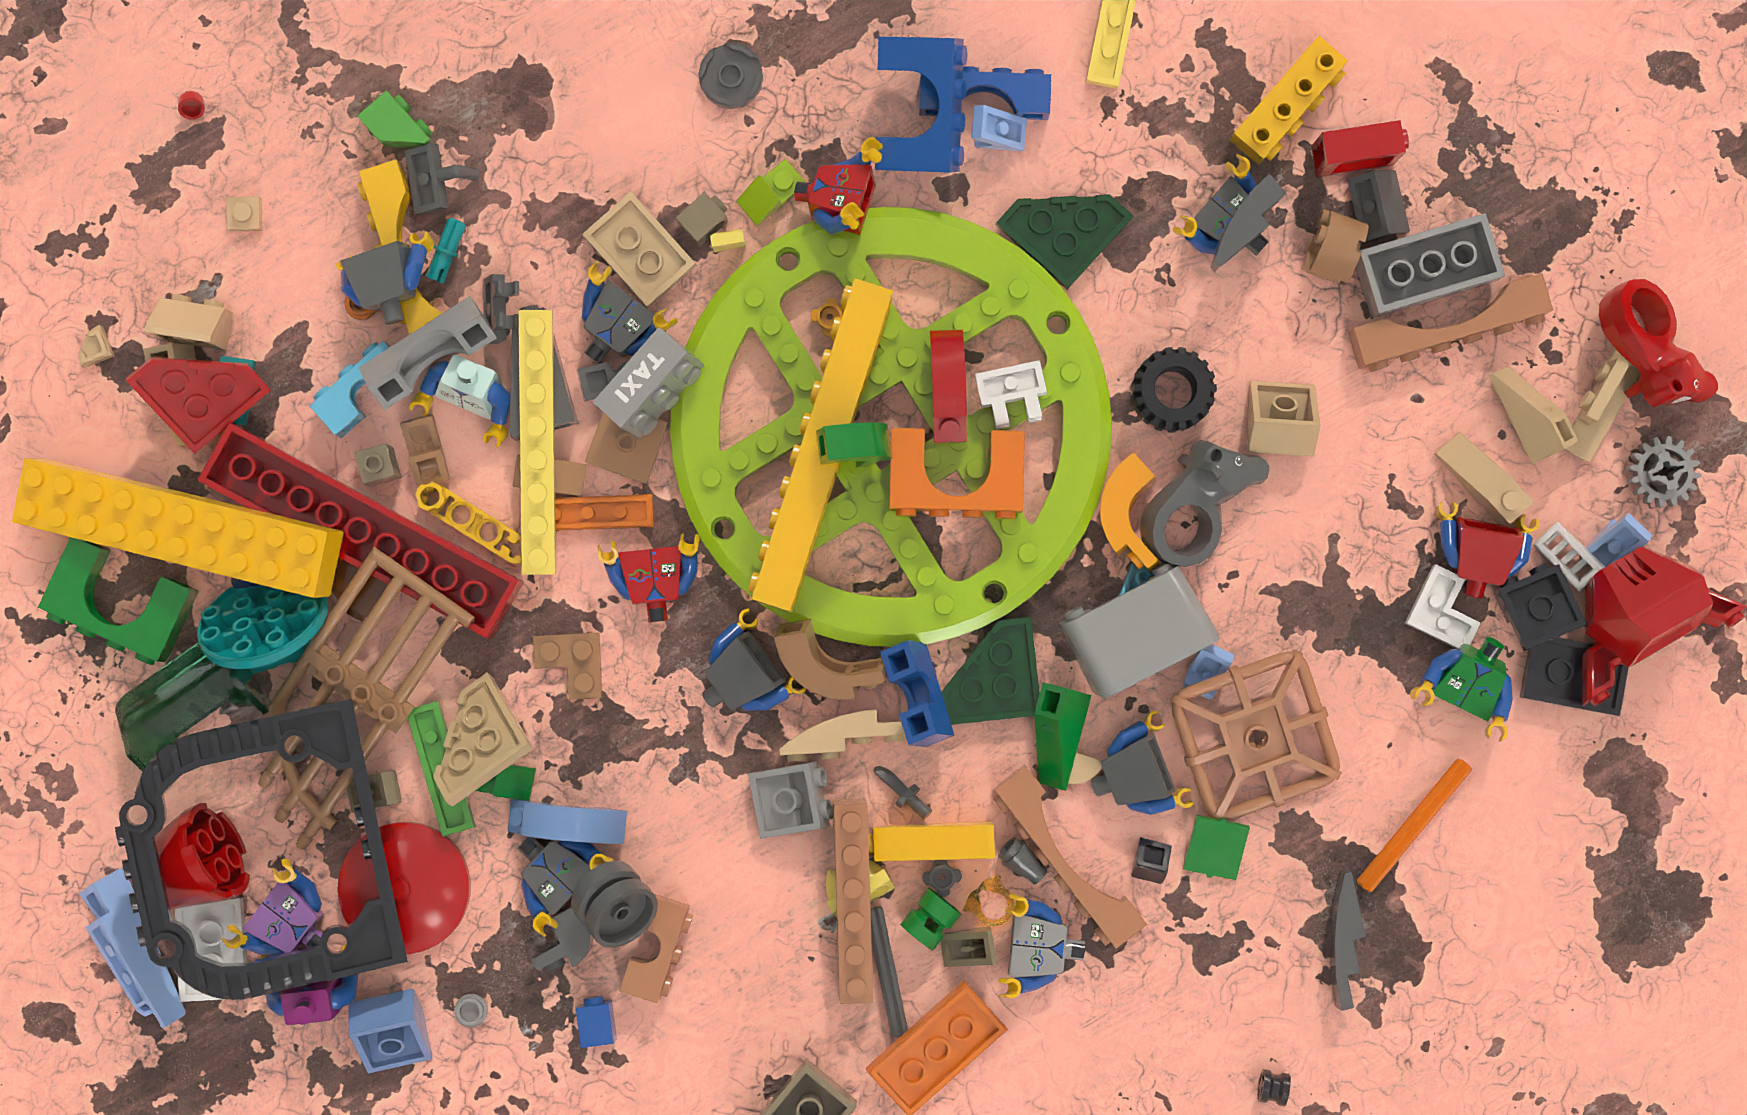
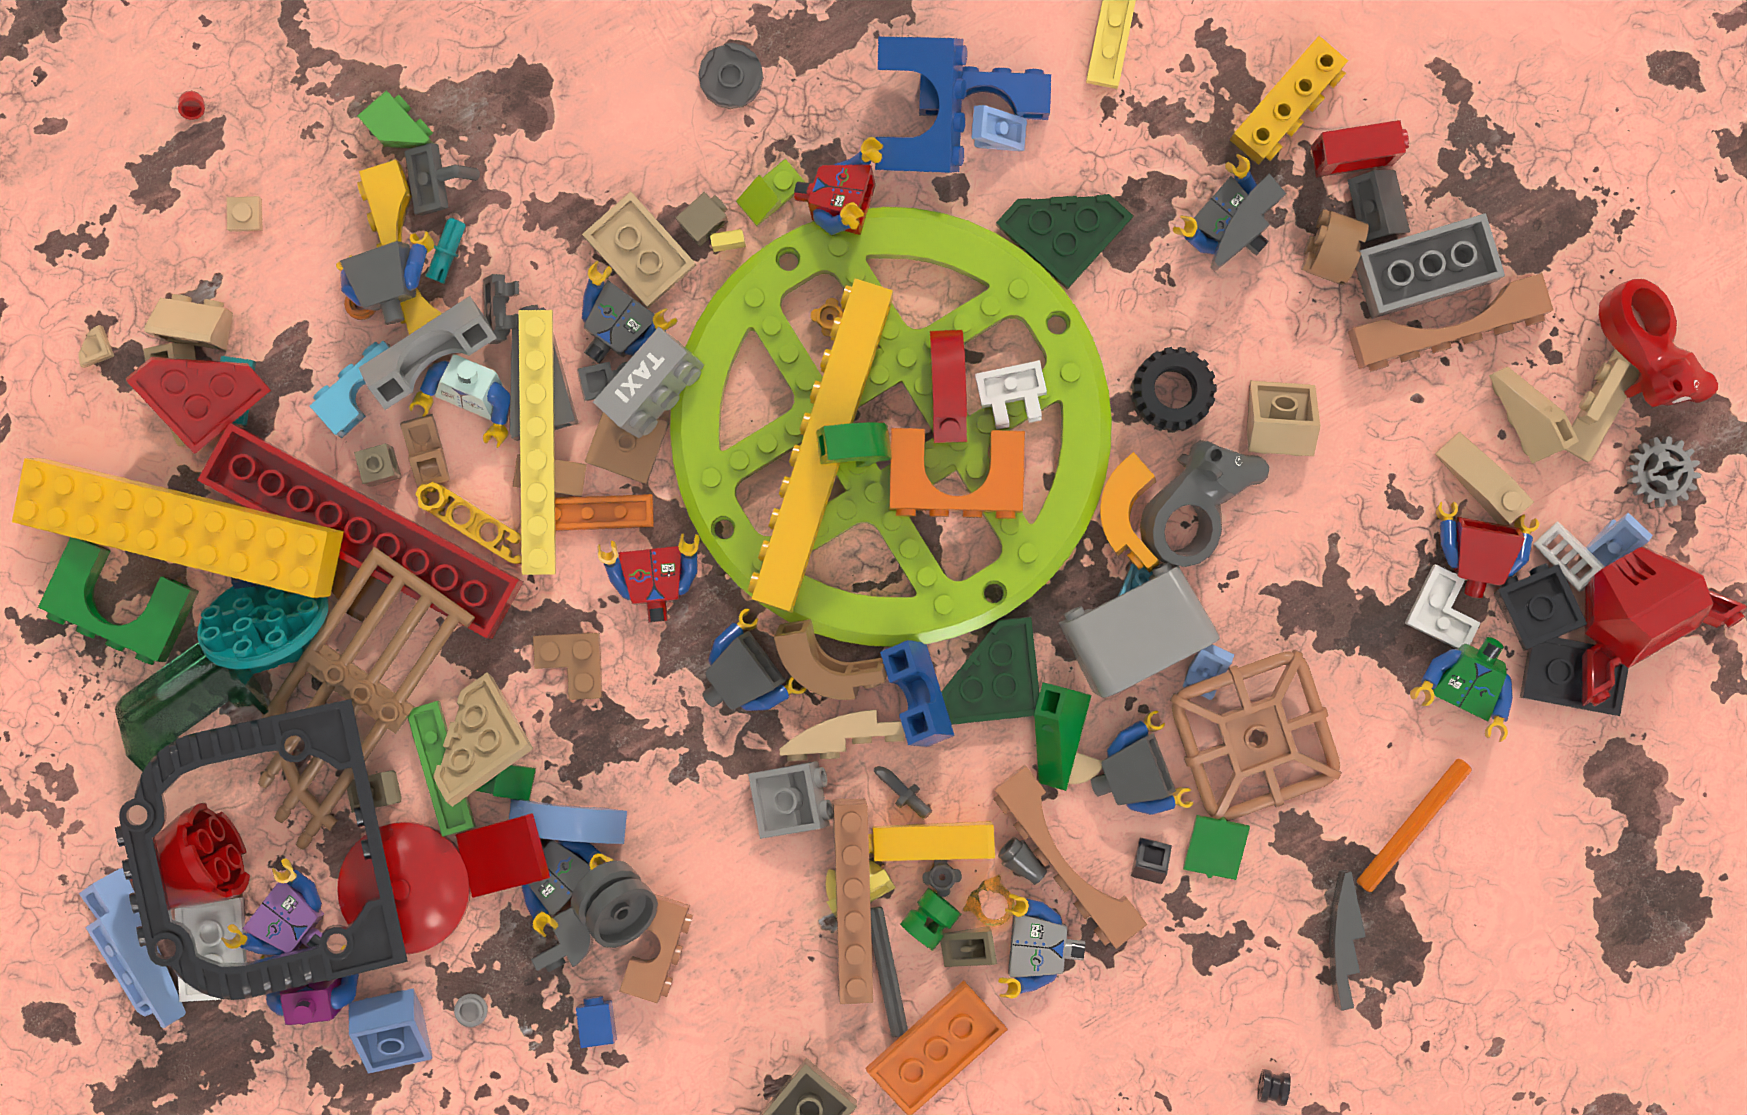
none -> red tile [455,813,551,898]

